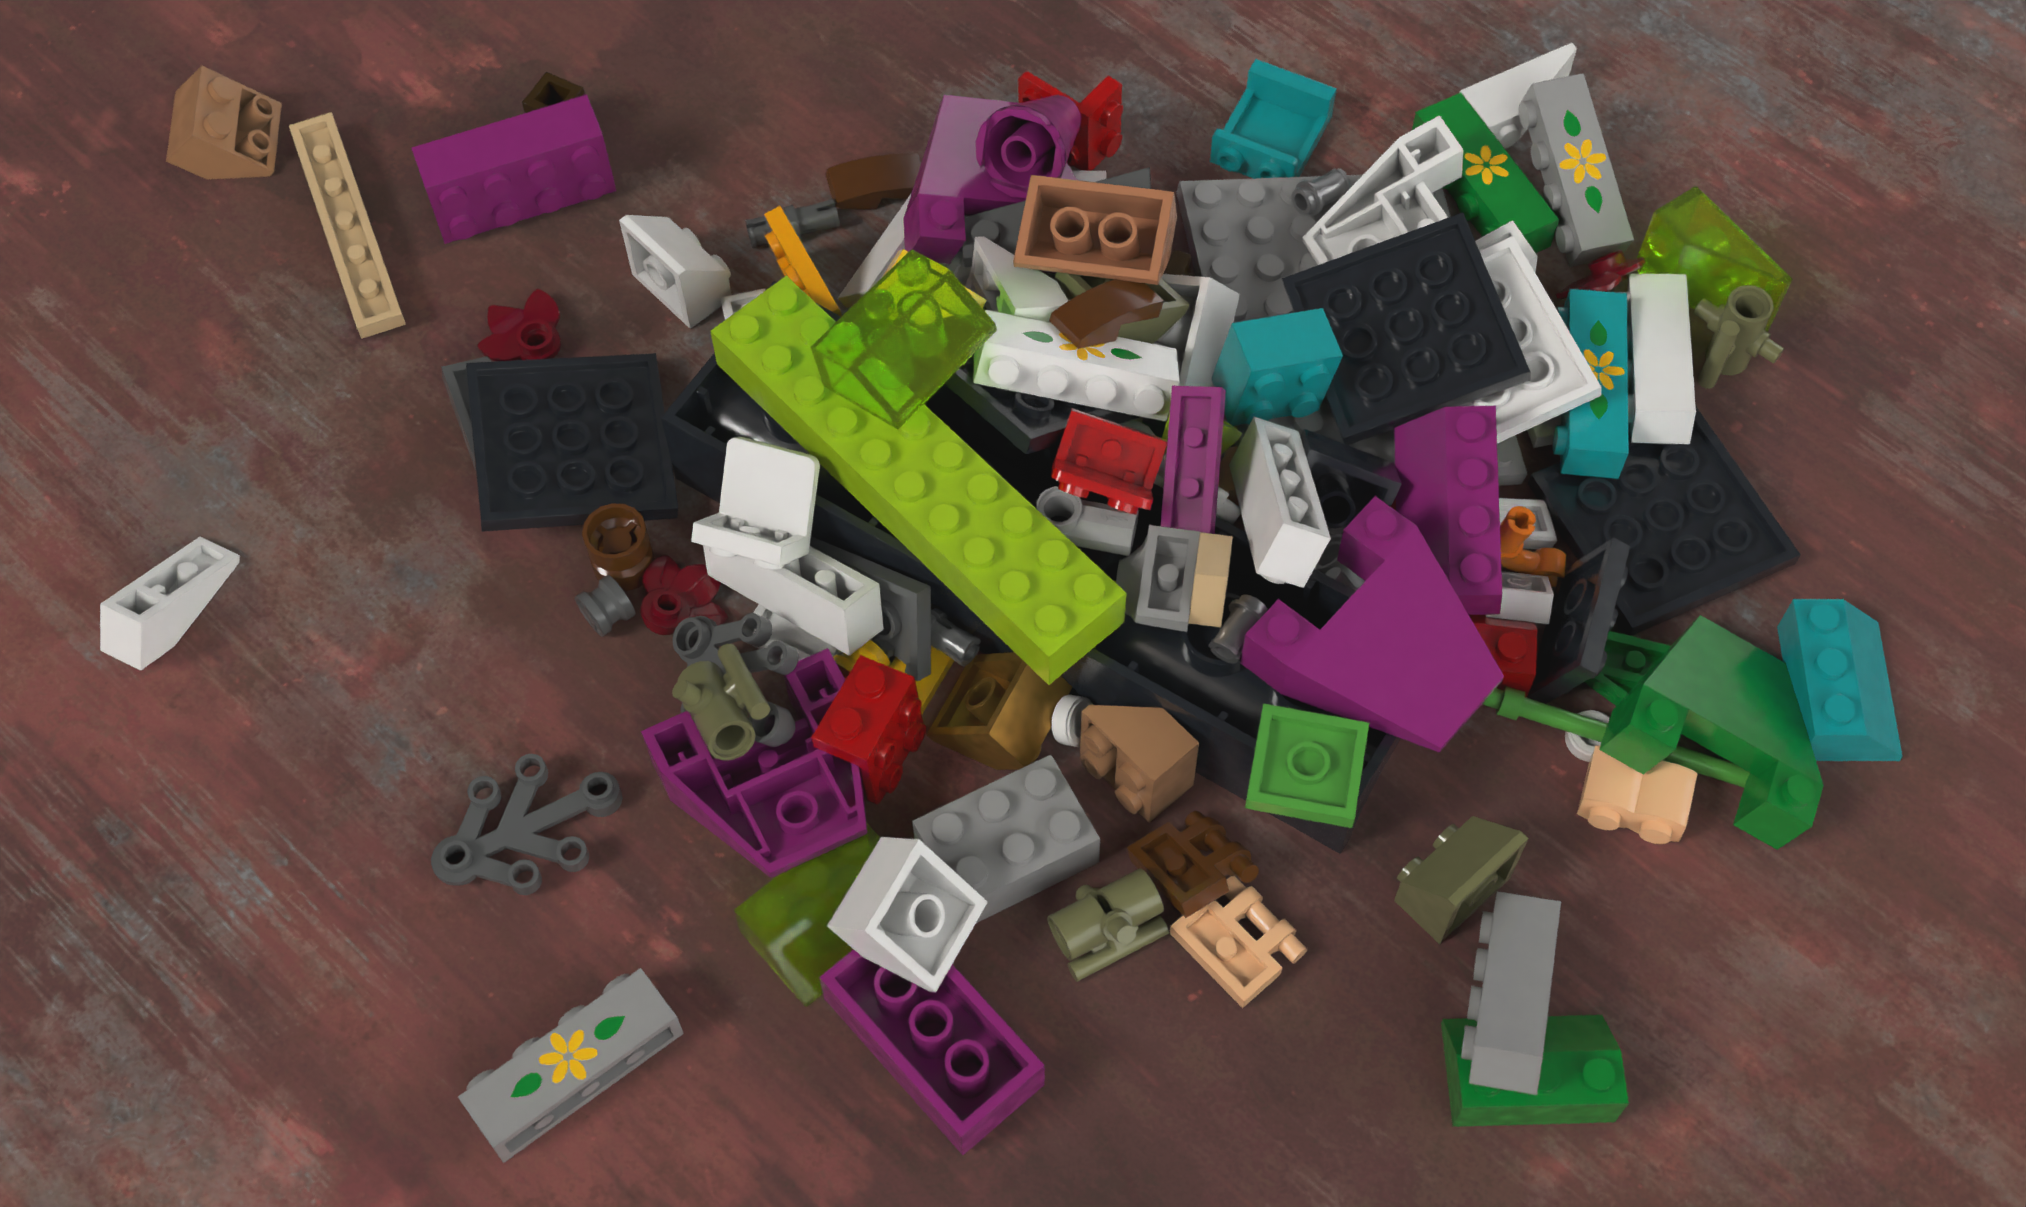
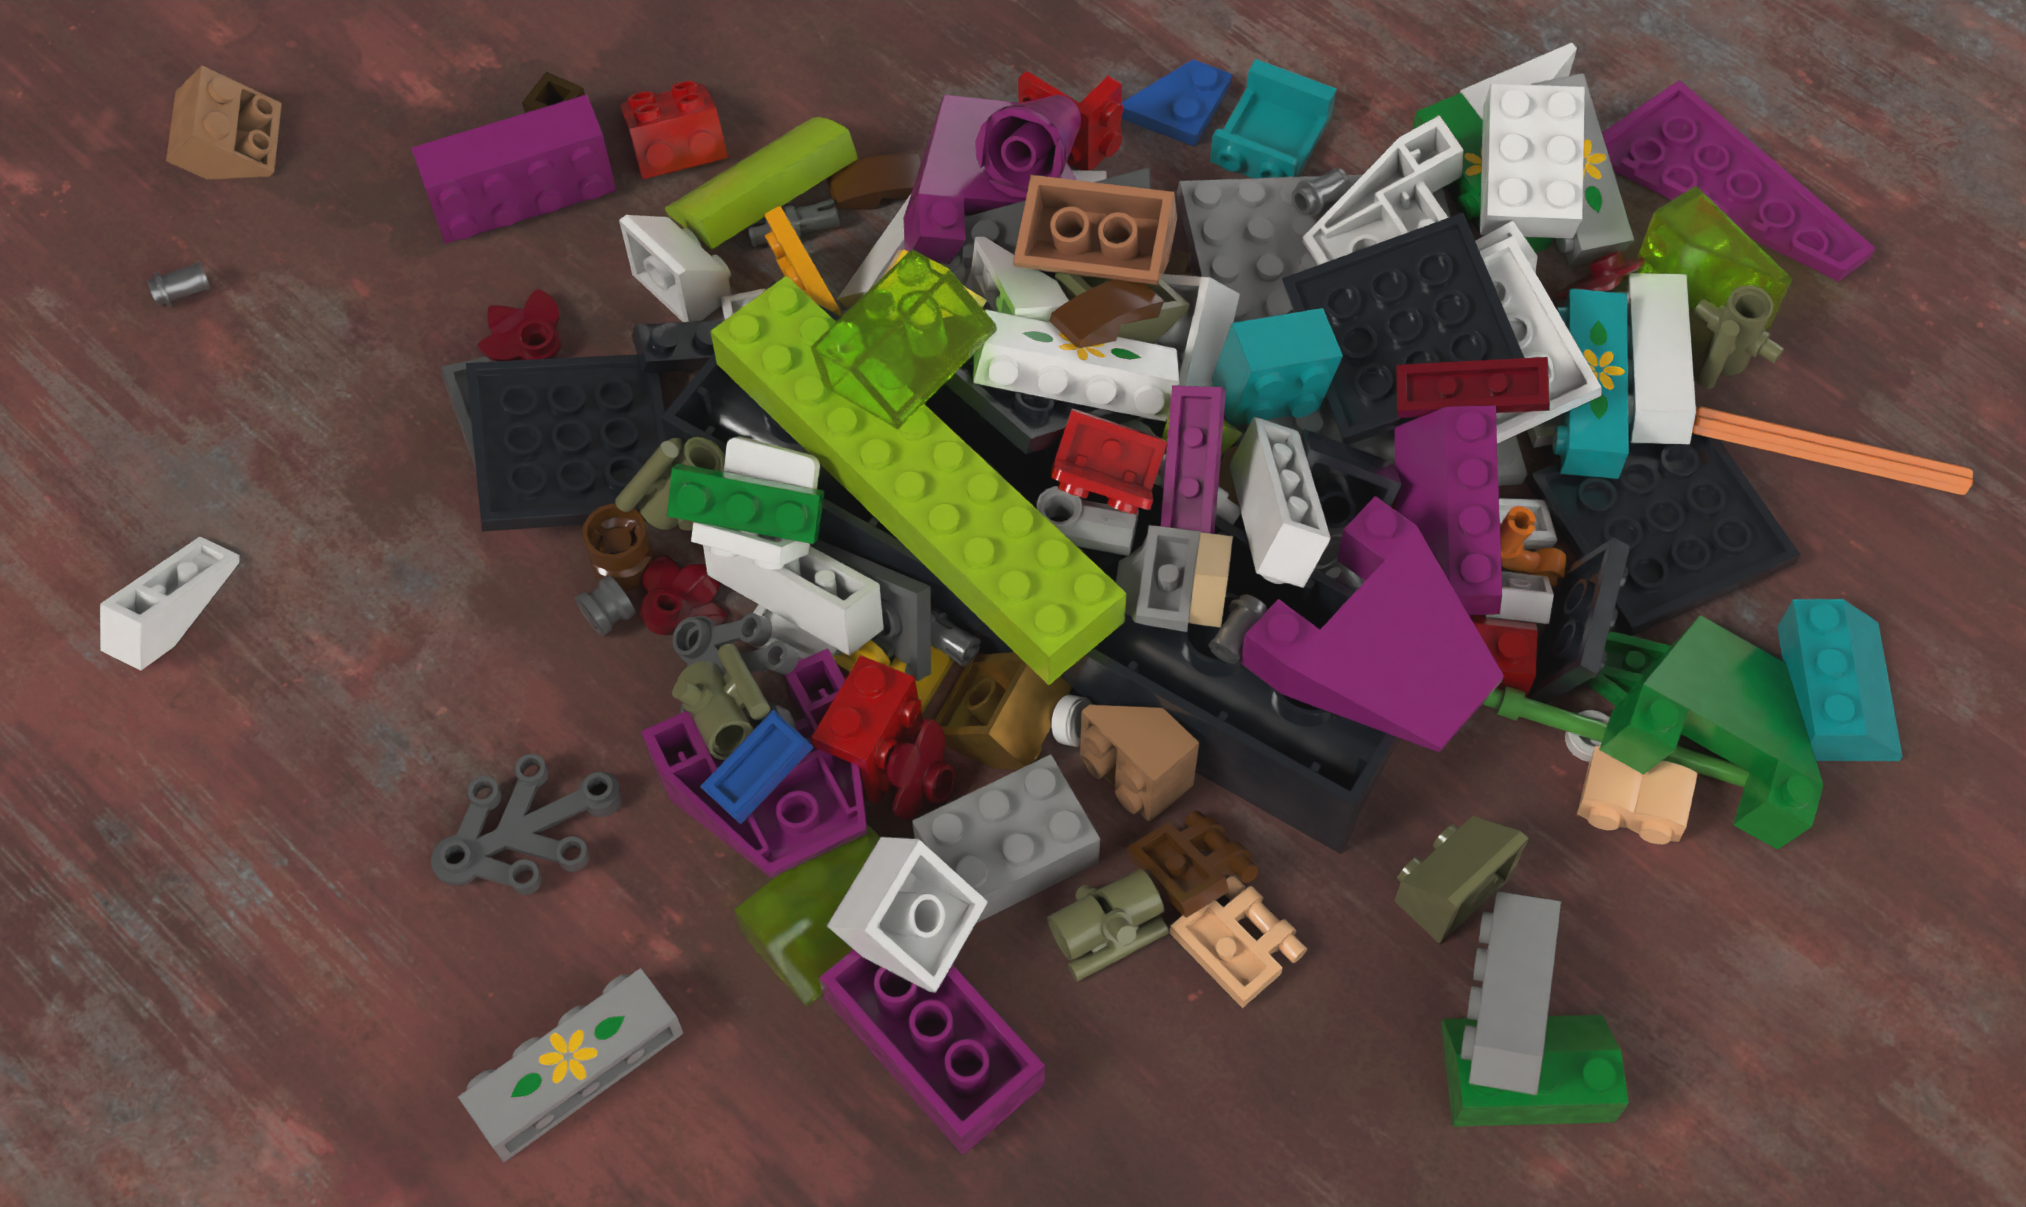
tan plate [289,112,406,339] -> none
bright green plate [1245,704,1369,828] -> none
none -> flat silver pin [146,261,211,307]
none -> olive pin [615,437,725,531]
none -> red bracket [620,81,728,179]
none -> black plate [632,320,724,373]
none -> lime slope [665,117,858,249]
none -> green plate [667,463,824,544]
none -> blue tile [700,710,814,824]
none -> dark red plate [887,718,956,820]
none -> blue wing [1121,59,1233,147]
none -> dark red plate [1396,357,1550,418]
none -> white brick [1480,83,1585,239]
none -> magenta wing [1602,80,1875,282]
none -> orange axle [1692,406,1973,495]

